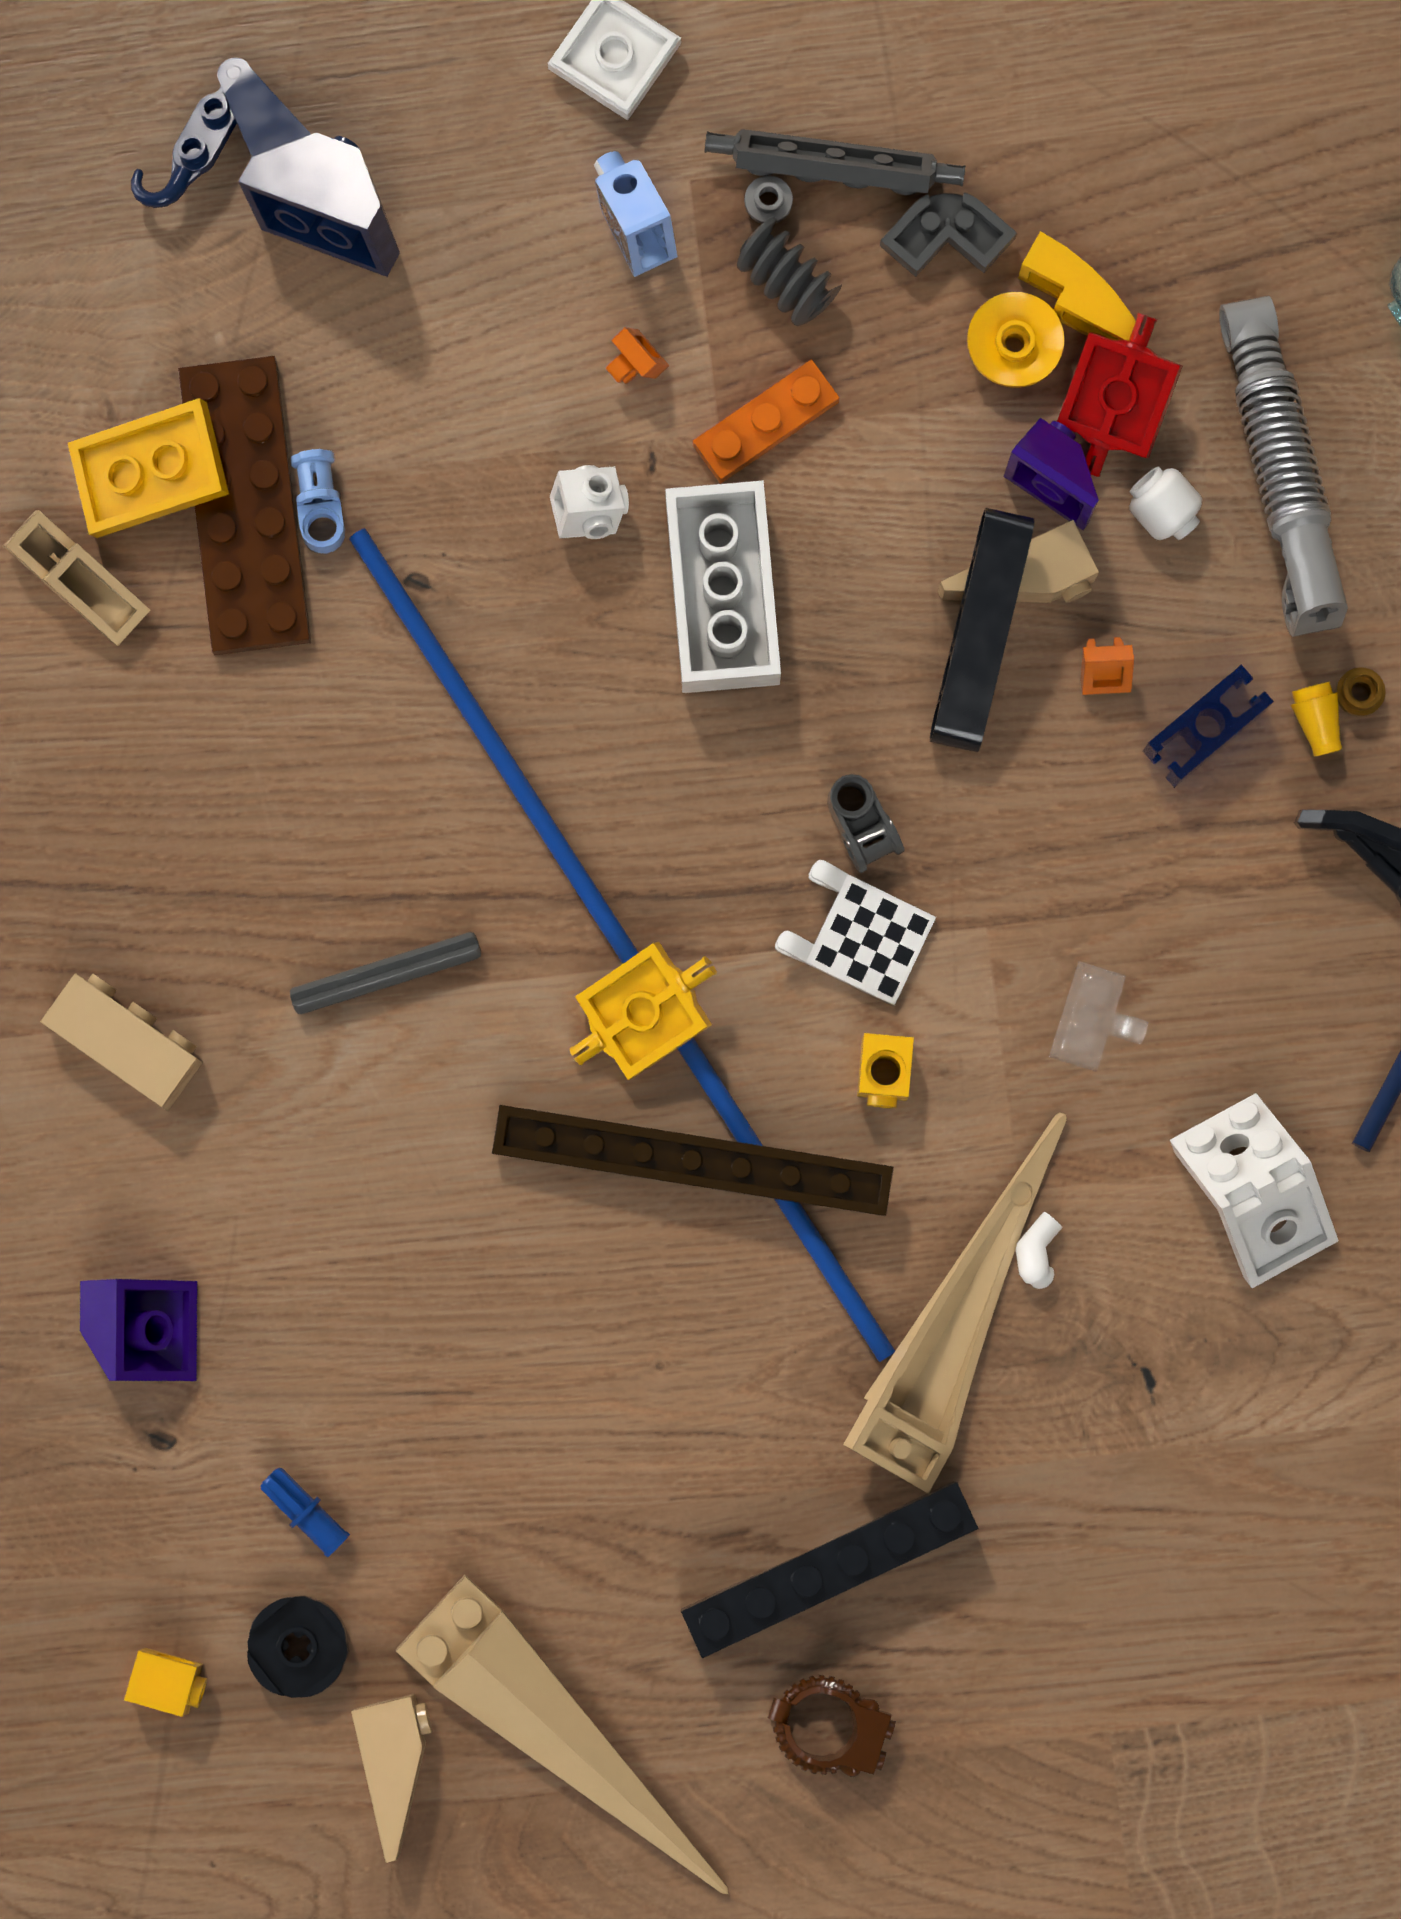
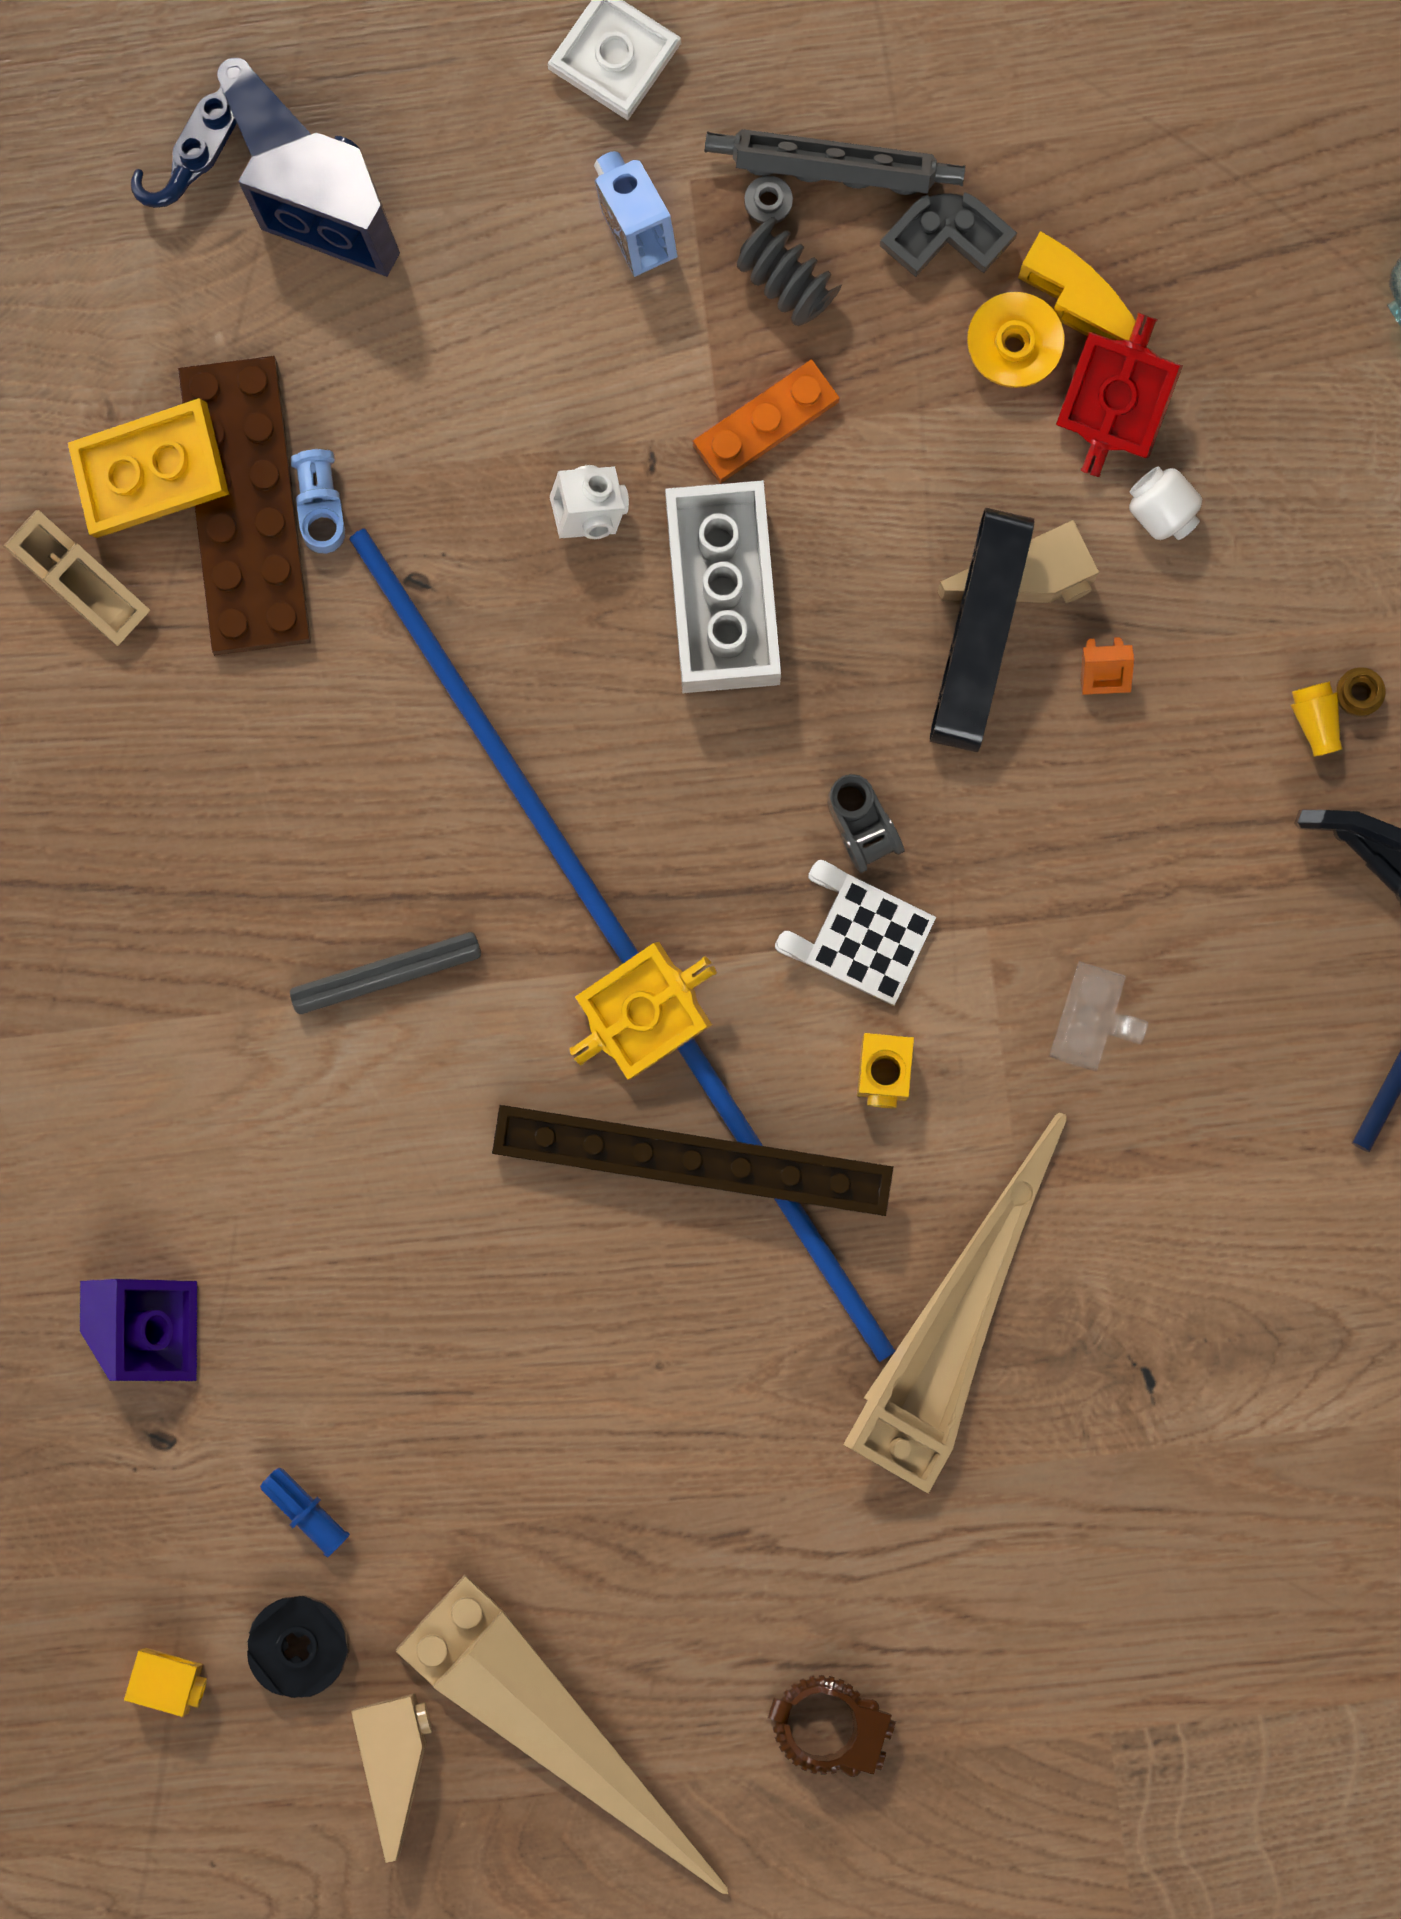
tan brick [40,973,202,1111] -> none
orange tile [606,327,669,384] -> none
black arch [681,1481,979,1658] -> none
dark purple slope [1003,418,1099,531] -> none
white arm [1016,1212,1063,1289] -> none
clear blue piece [1143,664,1274,788] -> none
white bracket [1170,1093,1339,1288] -> none
light grey piece [1219,296,1348,637] -> none

